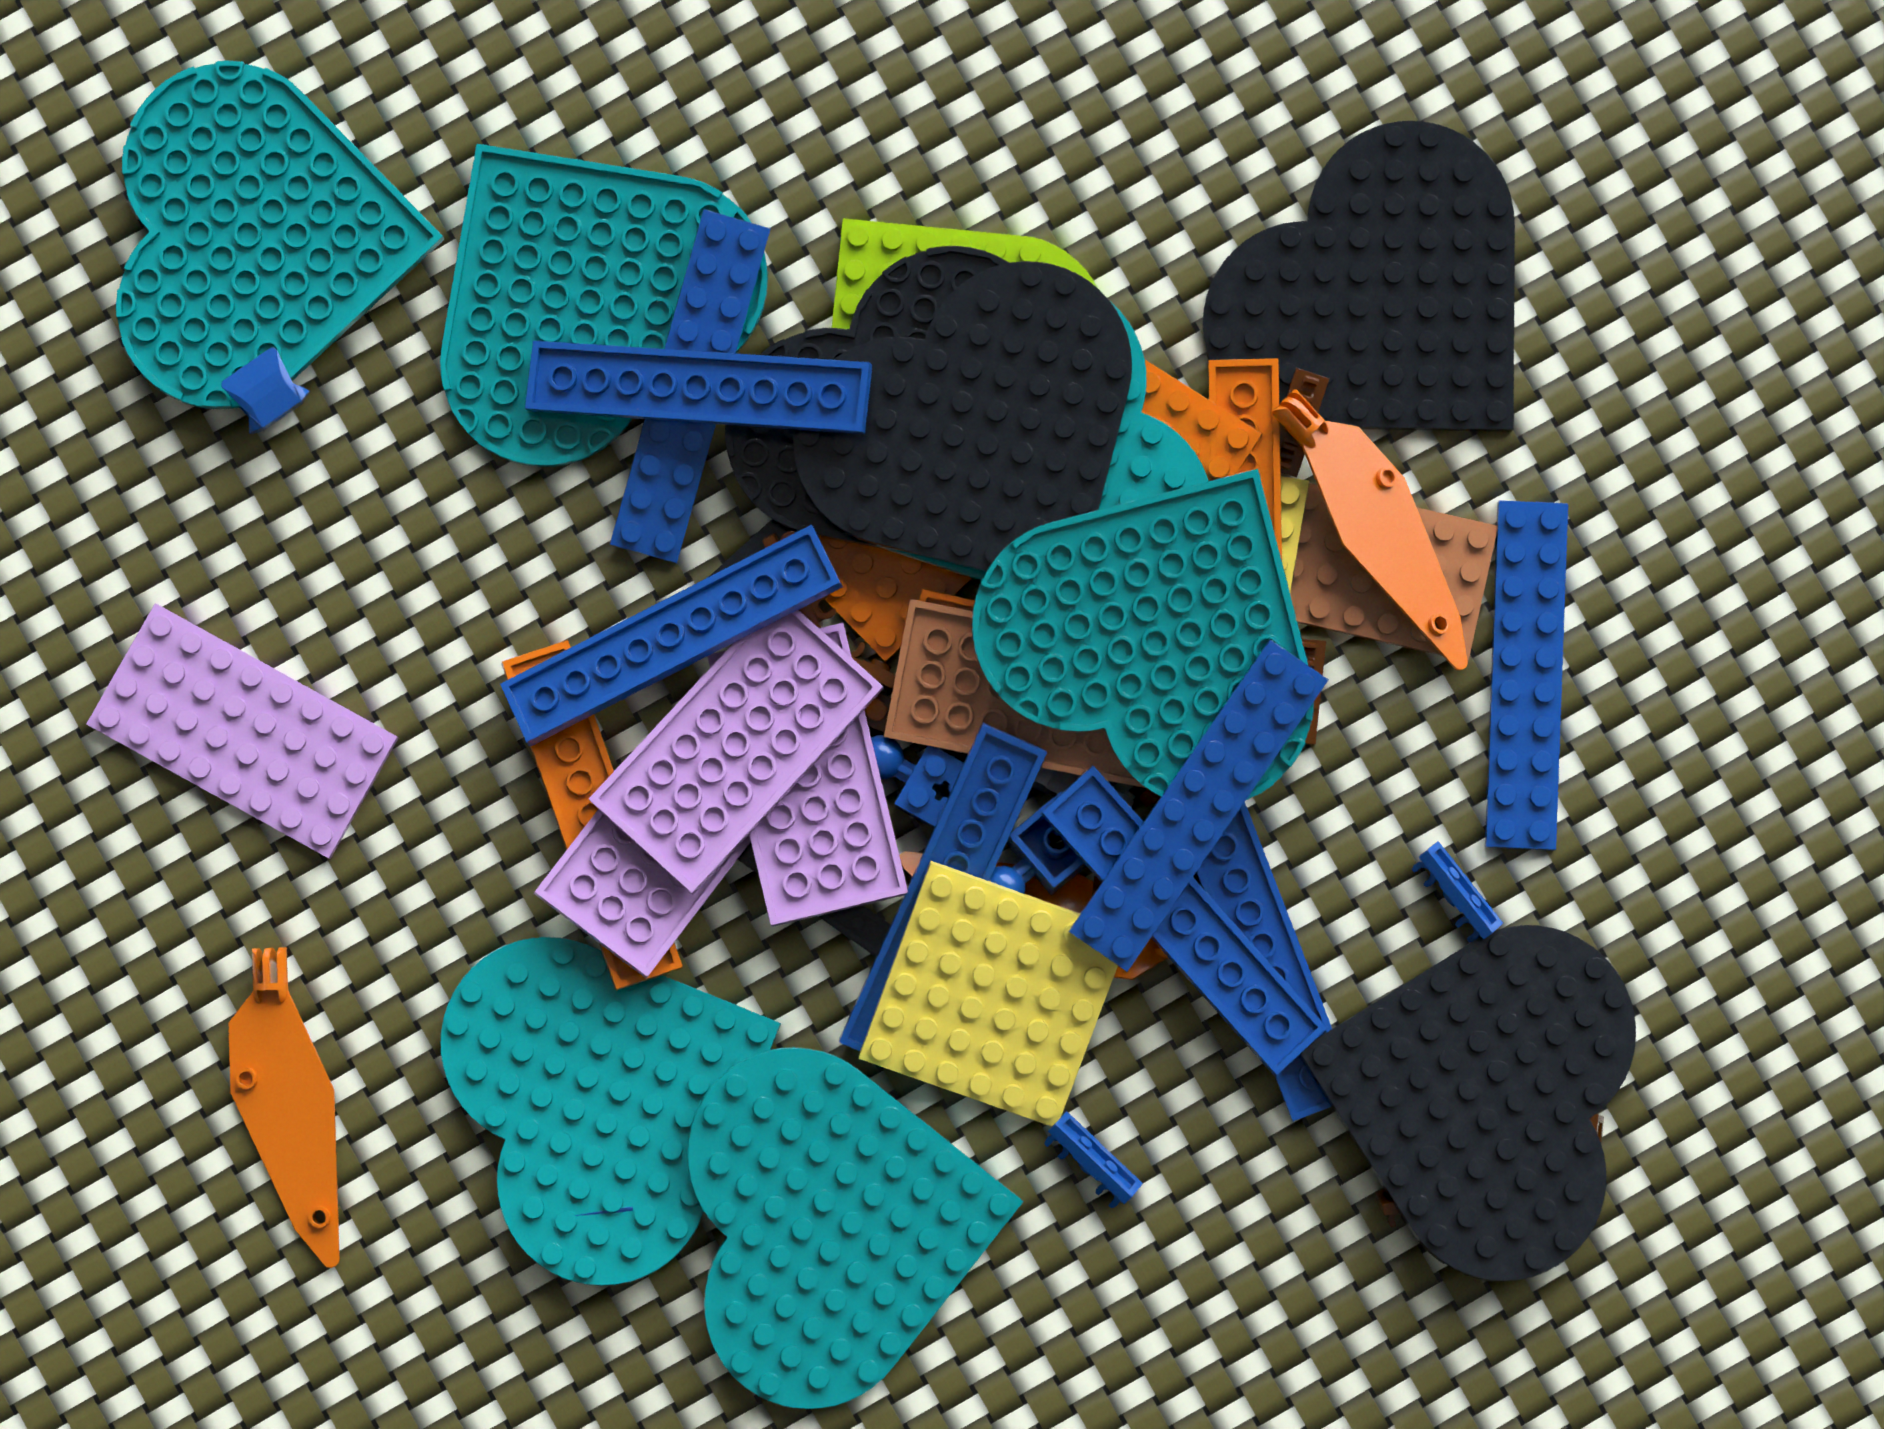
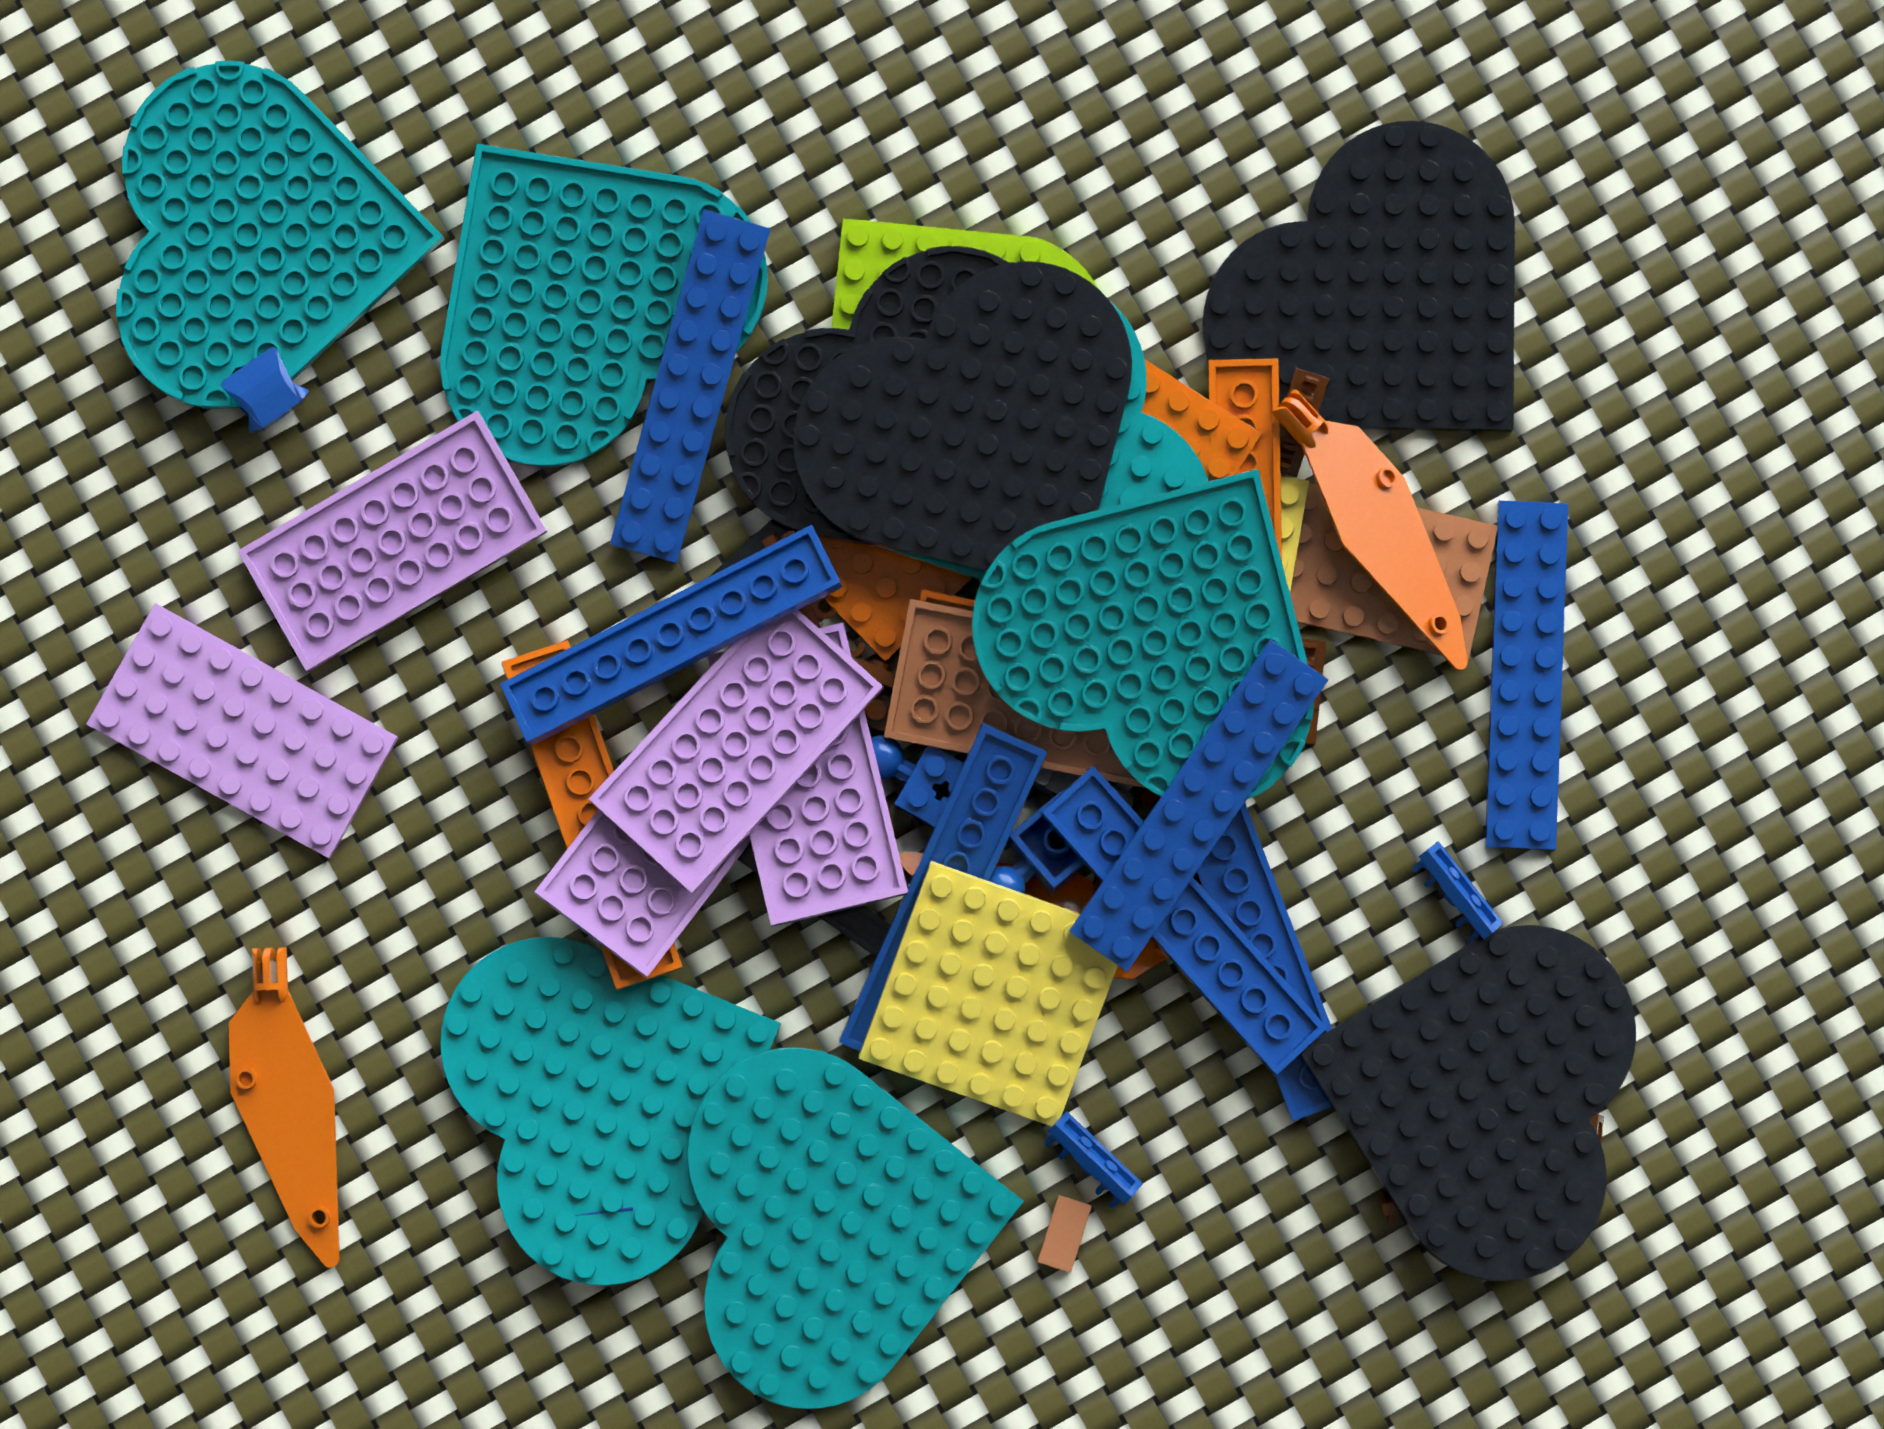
blue plate [525,341,872,434] -> none
none -> lavender plate [238,411,548,672]
none -> nougat tile [1037,1195,1092,1273]

